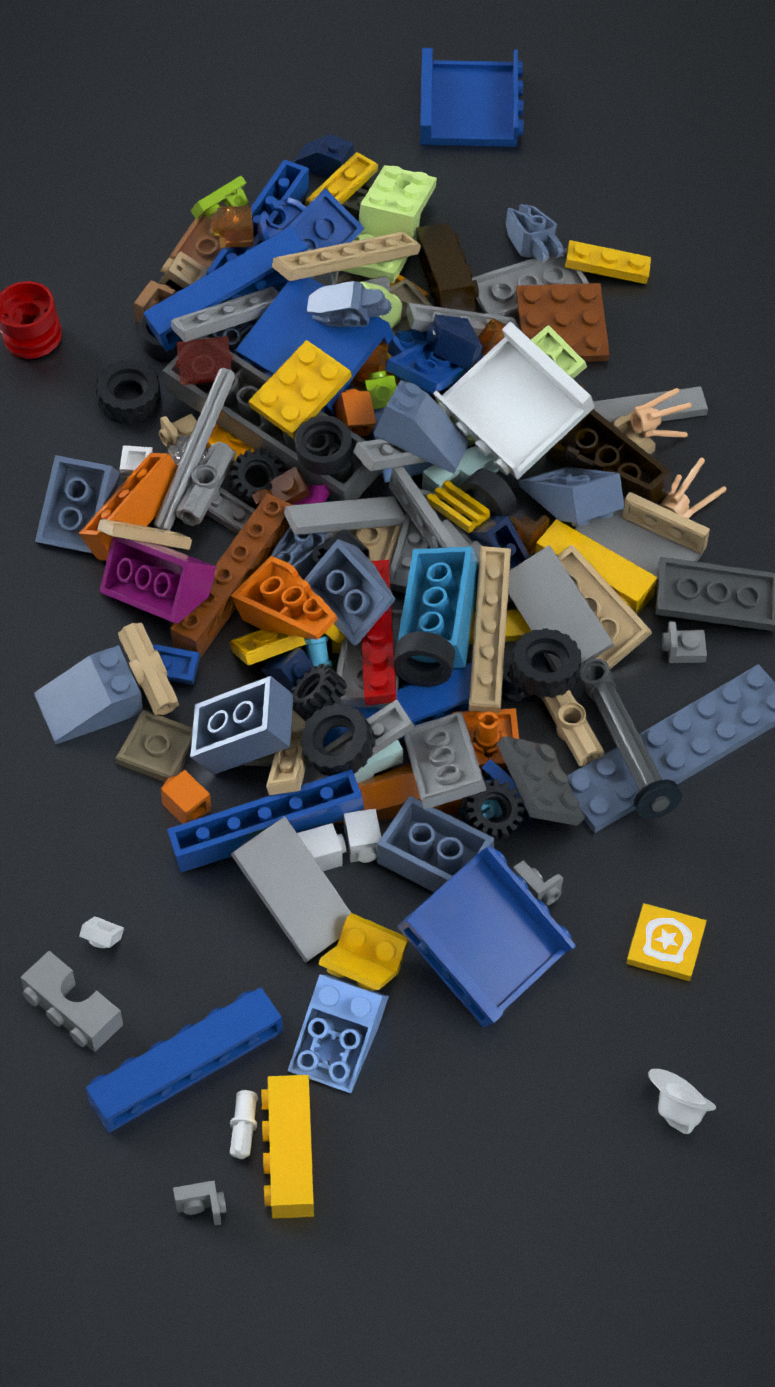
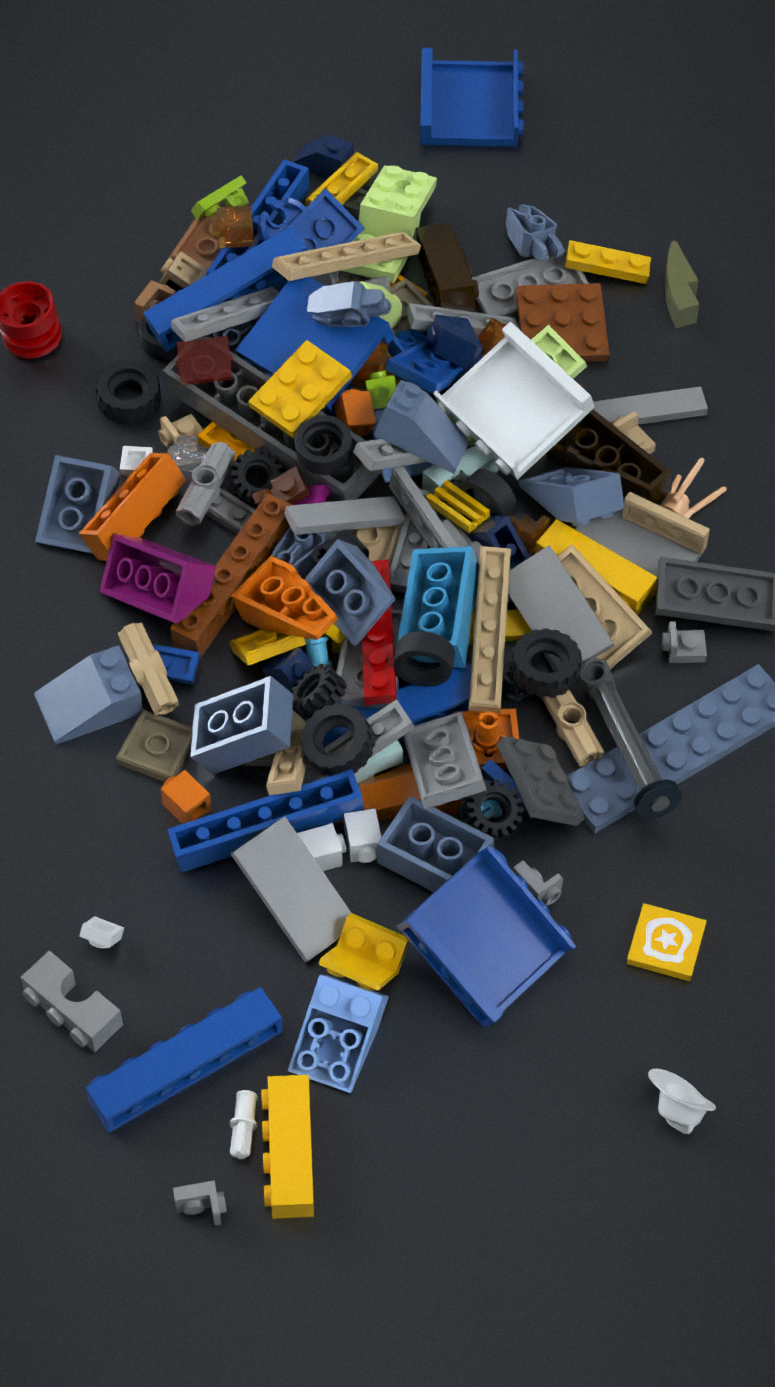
tan tile [97,518,192,550] -> none
light grey axle [154,368,235,531] -> none
light nougat plant [630,388,692,438] -> none
none -> olive slope [664,241,699,328]

